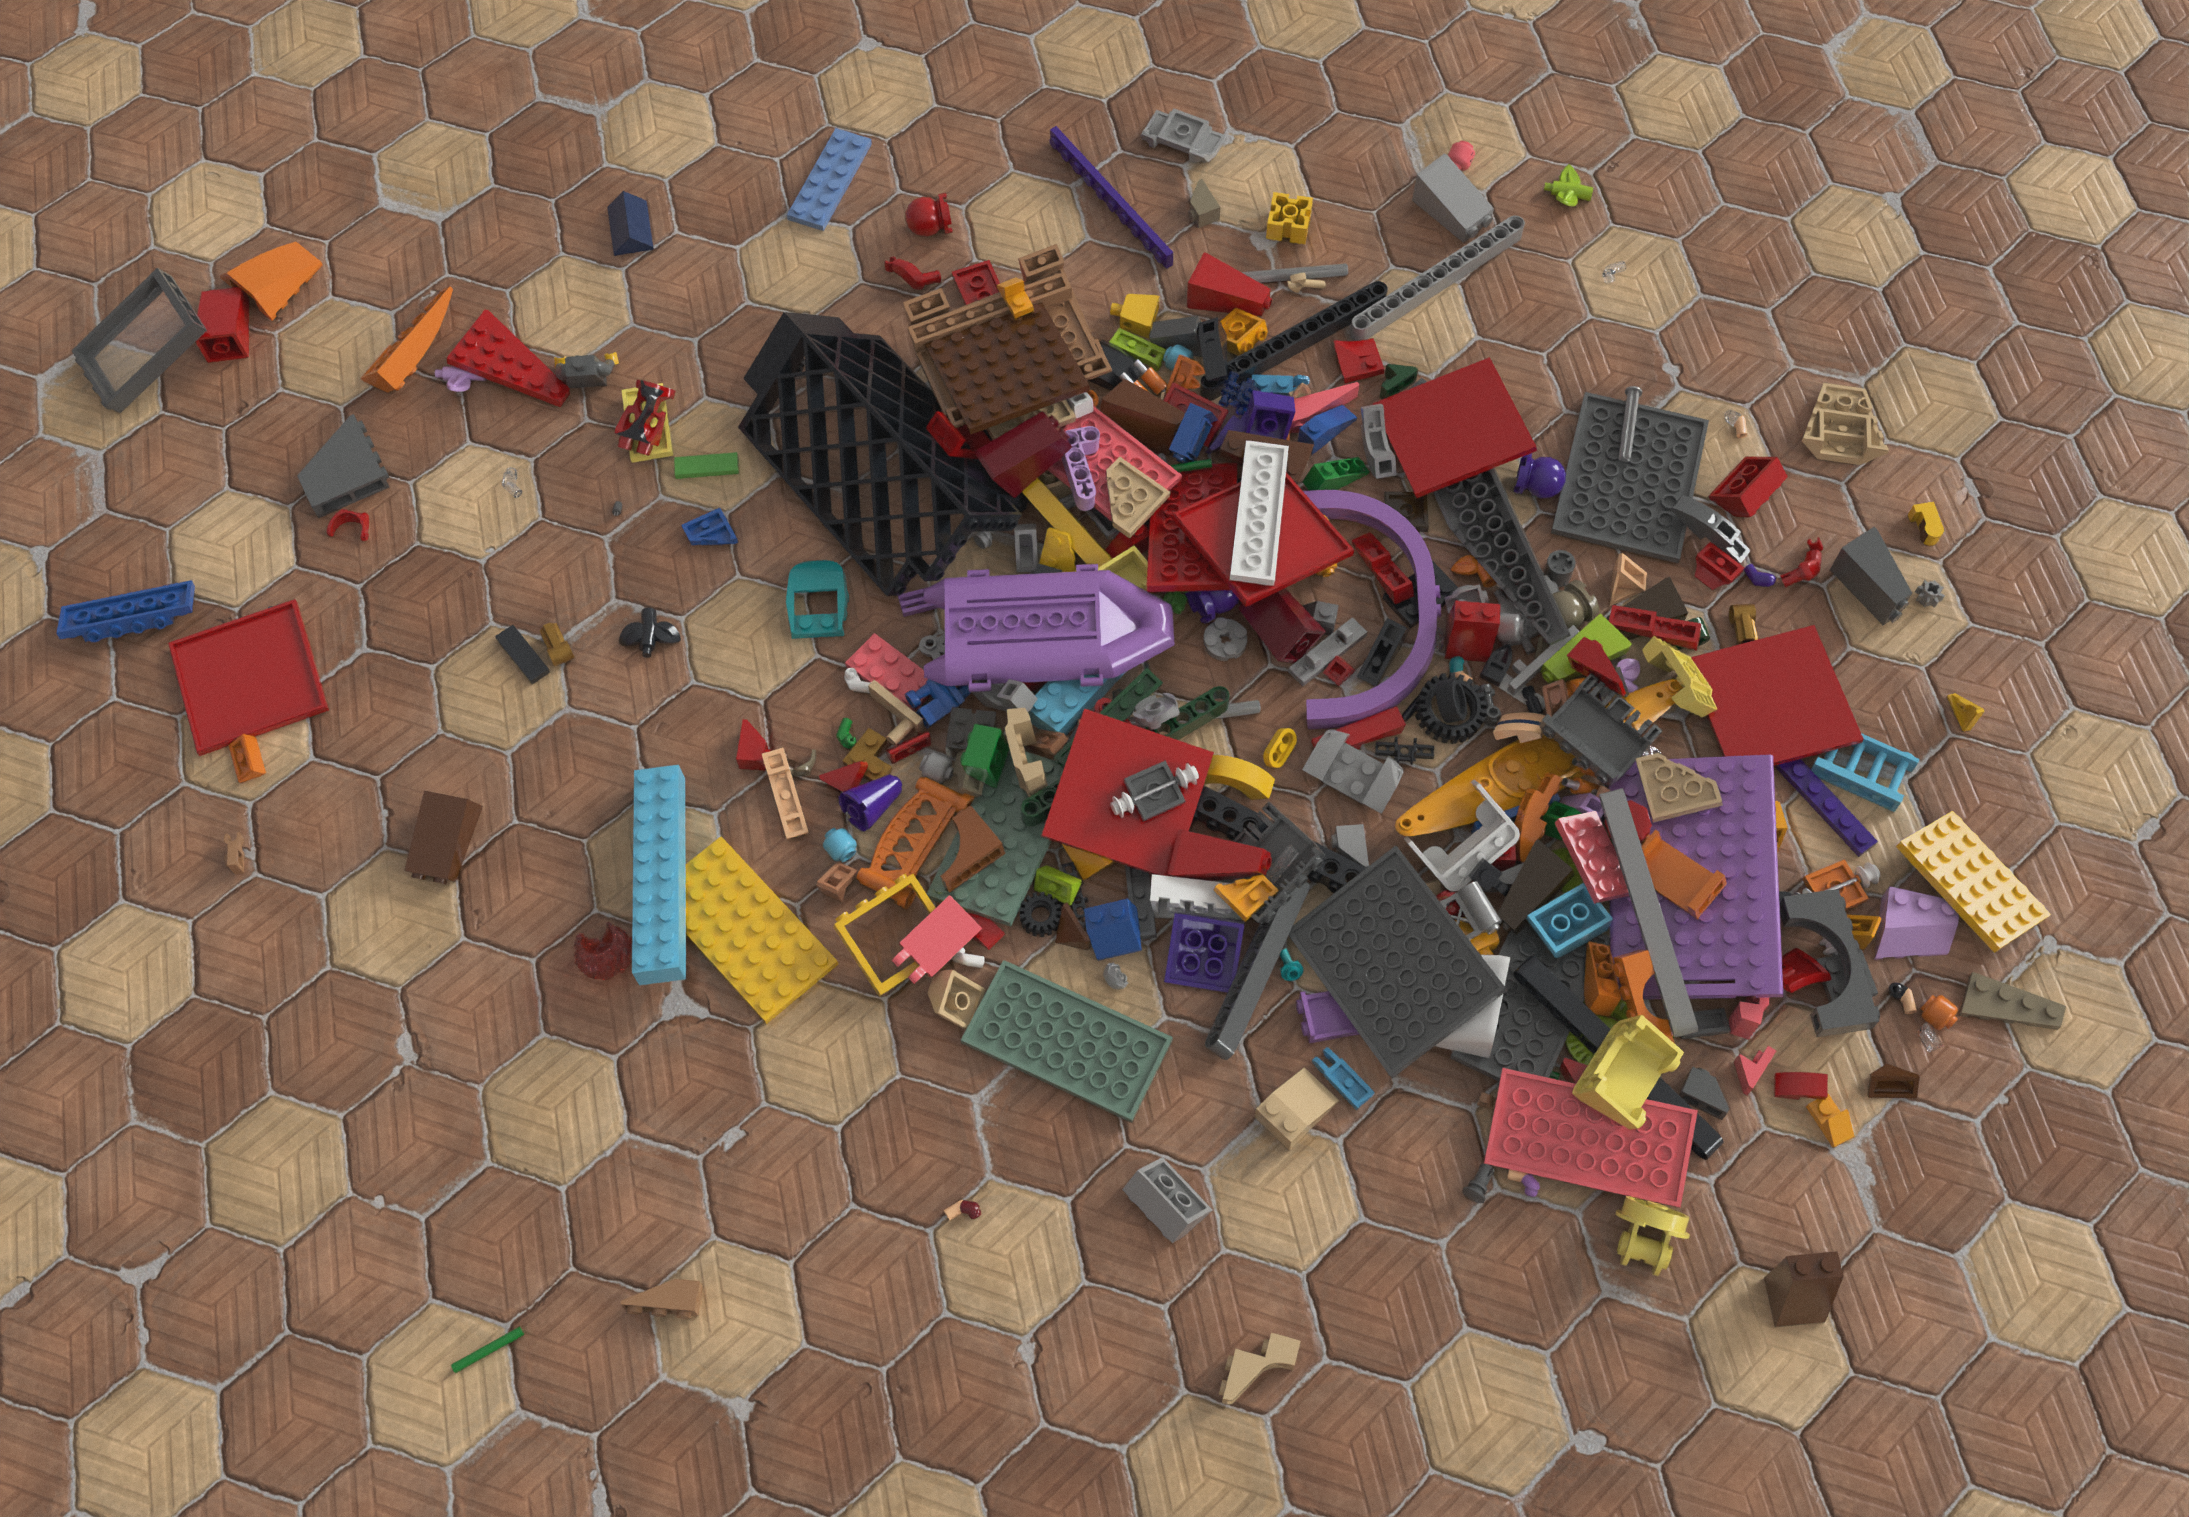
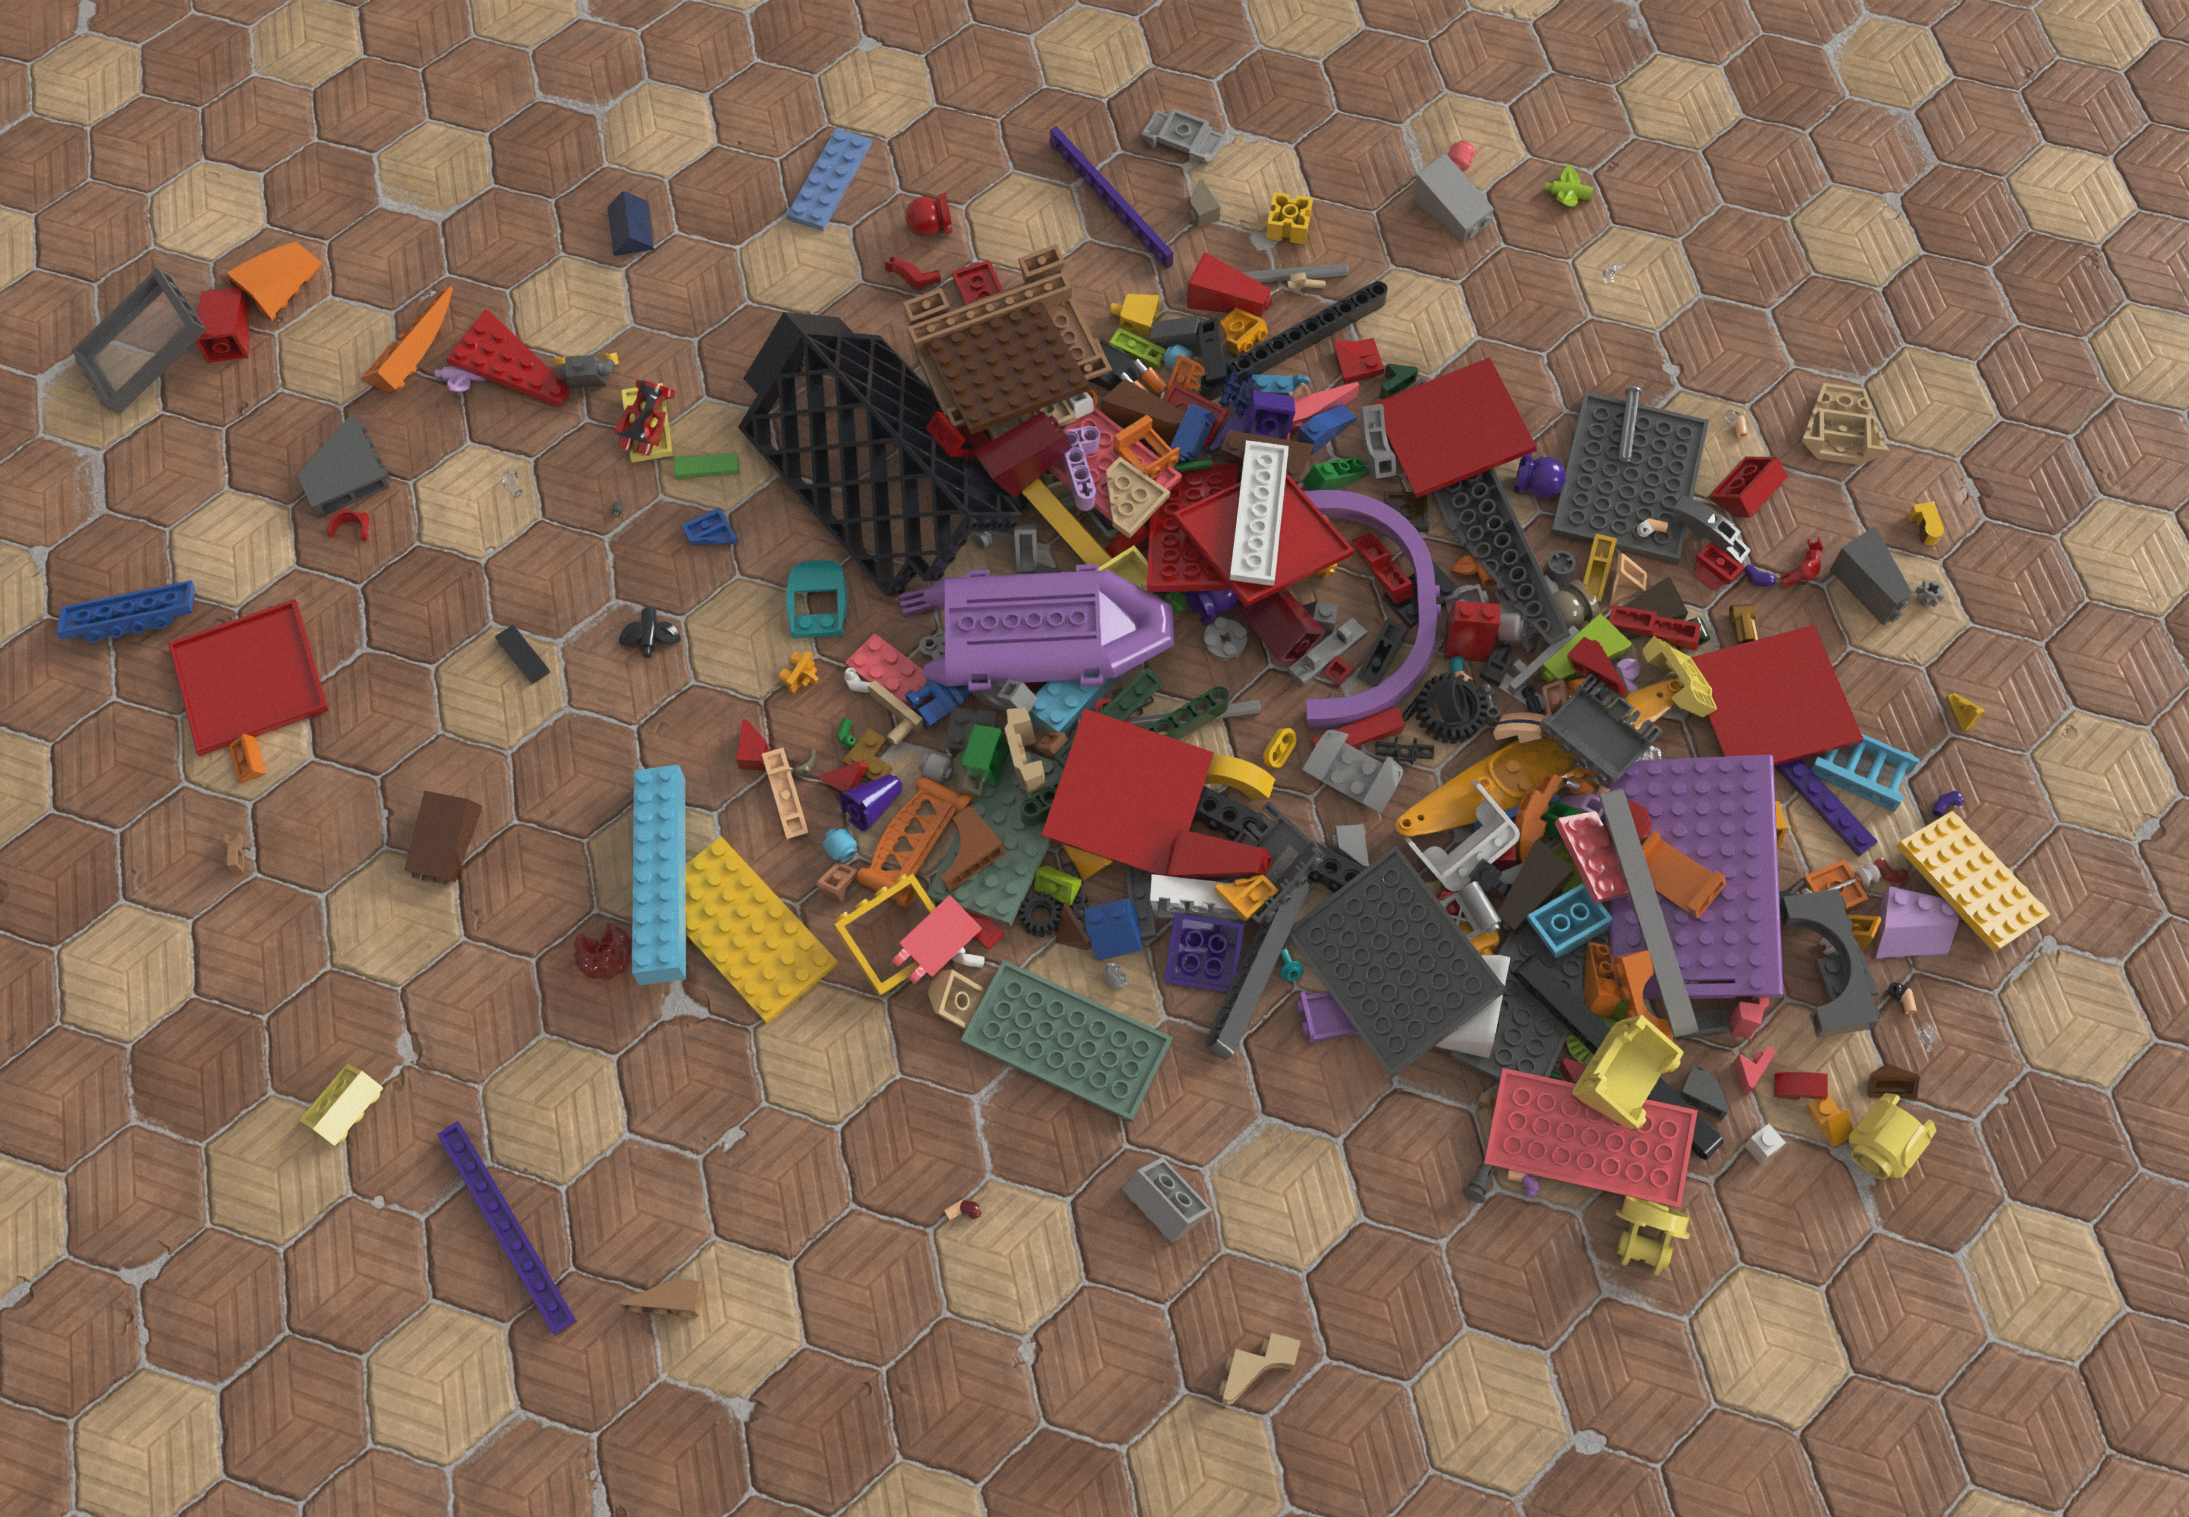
green bar [451,1326,525,1373] -> none
pearl gold piece [539,623,575,667] -> none
red slope [885,732,931,764] -> none
light orange slope [997,277,1034,319] -> none
yellow wing [1039,527,1076,572] -> none
dark grey plate [1110,760,1199,822] -> none
light grey plate [1133,693,1179,730] -> none
tan slope [1255,1068,1339,1150] -> none
dark azure hinge [1312,1047,1375,1110] -> none
light grey beam [1350,216,1525,341] -> none
tan plate [1635,753,1723,823] -> none
reddish brown slope [1764,1251,1843,1327] -> none
red plate [1782,948,1832,993] -> none
orange head [1920,995,1958,1030] -> none
dark tan wing [1958,972,2066,1030] -> none
none -> light yellow slope [299,1064,383,1146]
none -> dark purple plate [437,1121,577,1336]
none -> light orange hips [778,651,818,694]
none -> orange panel [1113,415,1180,479]
none -> yellow slope [1583,534,1617,602]
none -> arm [1637,519,1668,537]
none -> white brick [1744,1124,1786,1165]
none -> light yellow piece [1848,1093,1936,1180]
none -> clear red arm [1874,857,1909,884]
none -> dark purple arm [1932,791,1964,817]

